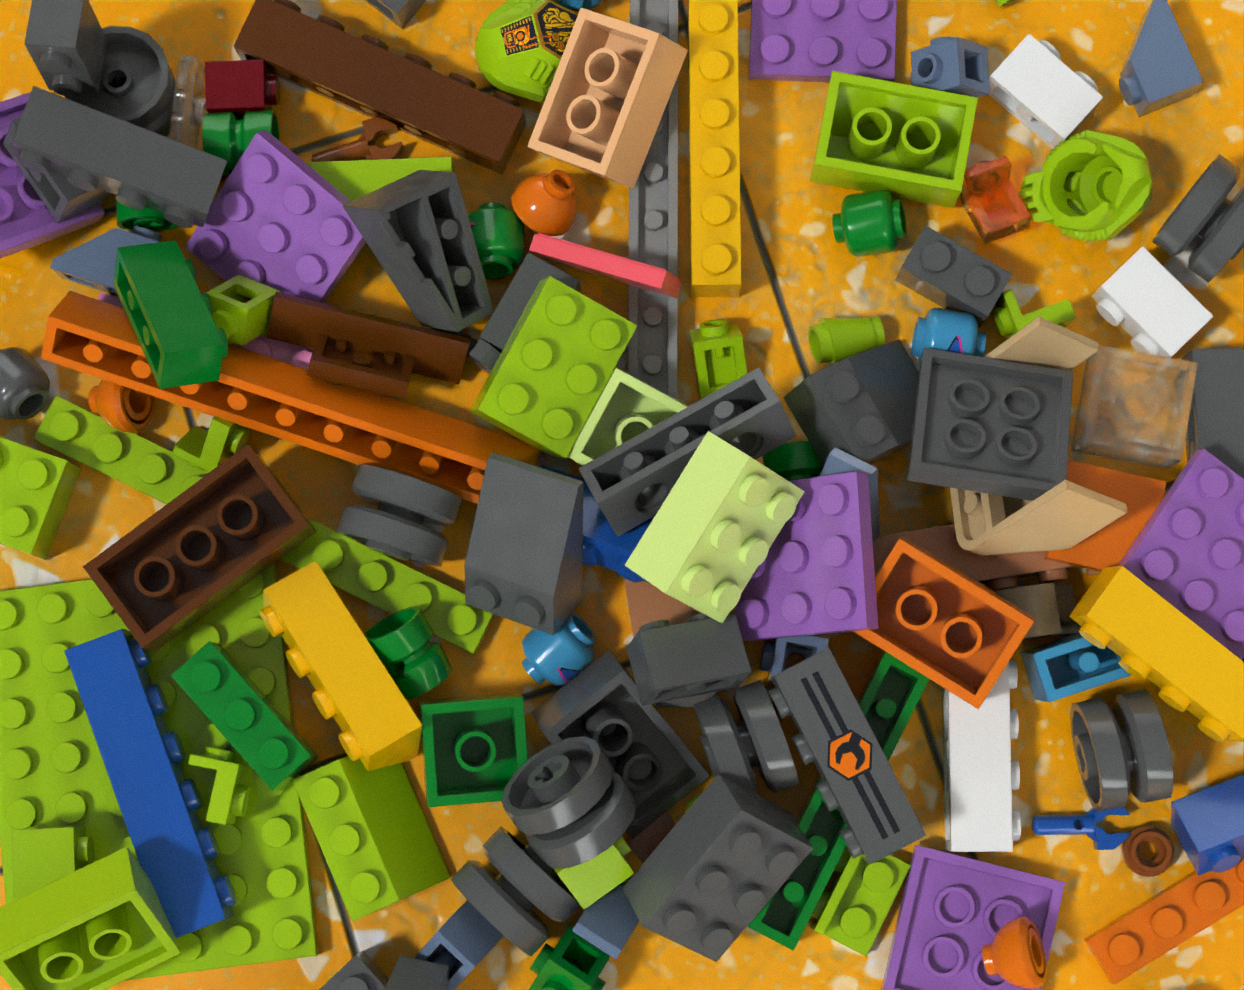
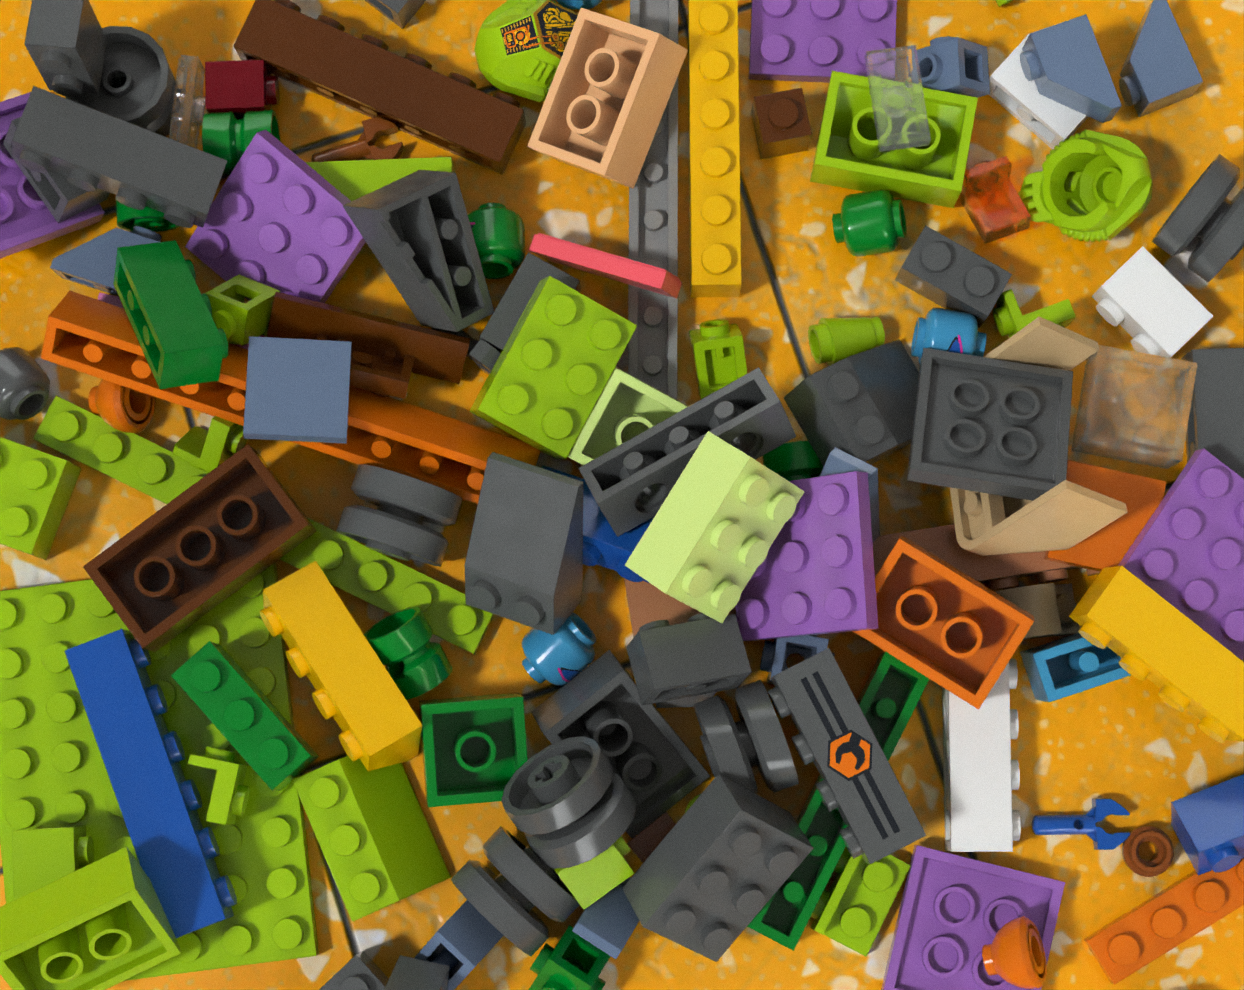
orange brick [511,170,577,236] -> none
dark grey wheel [1070,689,1173,812] -> none
none -> sand blue tile [243,336,352,444]
none -> reddish brown brick [751,88,812,159]
none -> clear plate [865,45,931,152]
none -> sand blue slope [1020,14,1122,123]

